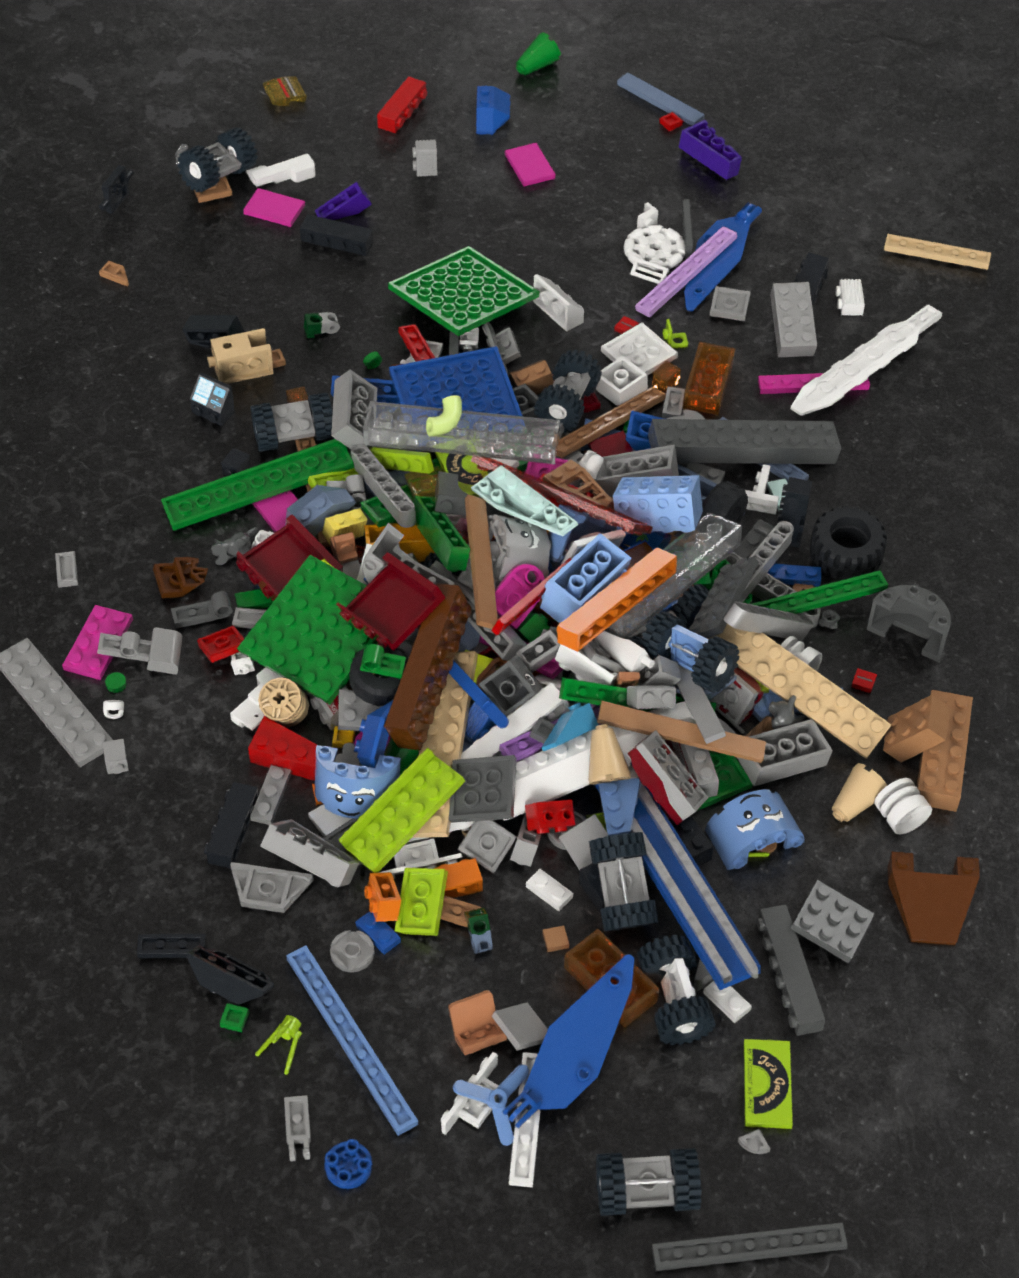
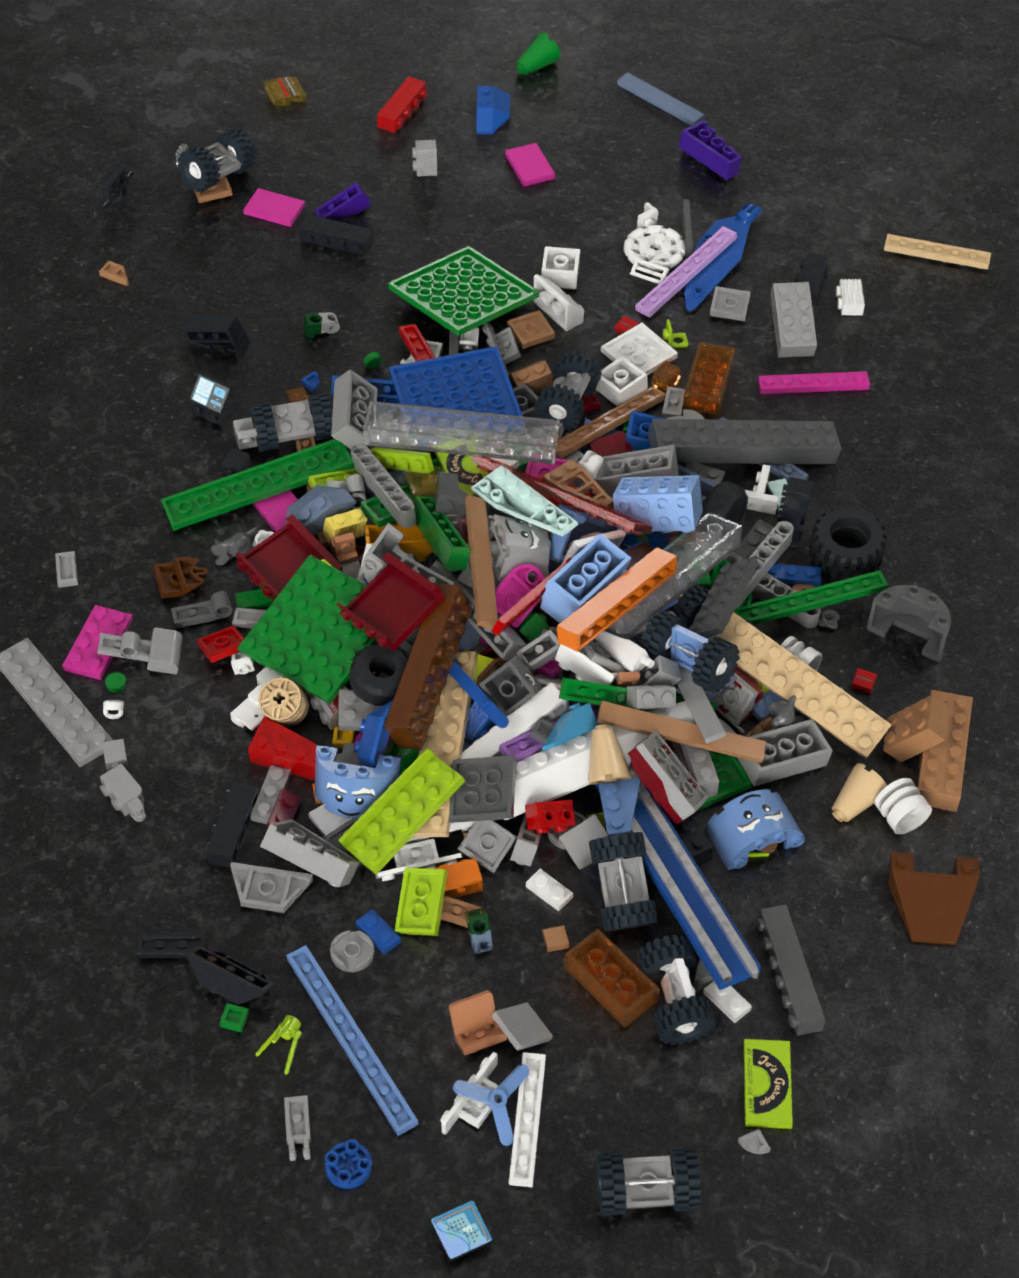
tan torso [207,328,274,384] -> none
white piece [246,154,315,187] -> none
medium nougat tile [272,349,286,368] -> none
green plate [360,644,406,679] -> none
orange brick [364,872,401,922] -> none
yellowish green cylinder [426,396,462,437] -> none
blue wing [502,955,634,1129] -> none
dark grey plate [652,1223,848,1271] -> none
red tile [659,112,683,131] -> none
light grey beam [724,601,814,641] -> none
plate [790,880,875,963] -> none
white plate [791,305,942,416] -> none
none -> light grey hinge [100,764,146,822]
none -> light grey brick [233,417,258,450]
none -> dark red plate [266,788,302,827]
none -> blue tile [301,371,320,394]
none -> piece [430,1200,494,1262]
none -> medium nougat plate [507,310,555,349]
none -> white brick [541,246,580,289]

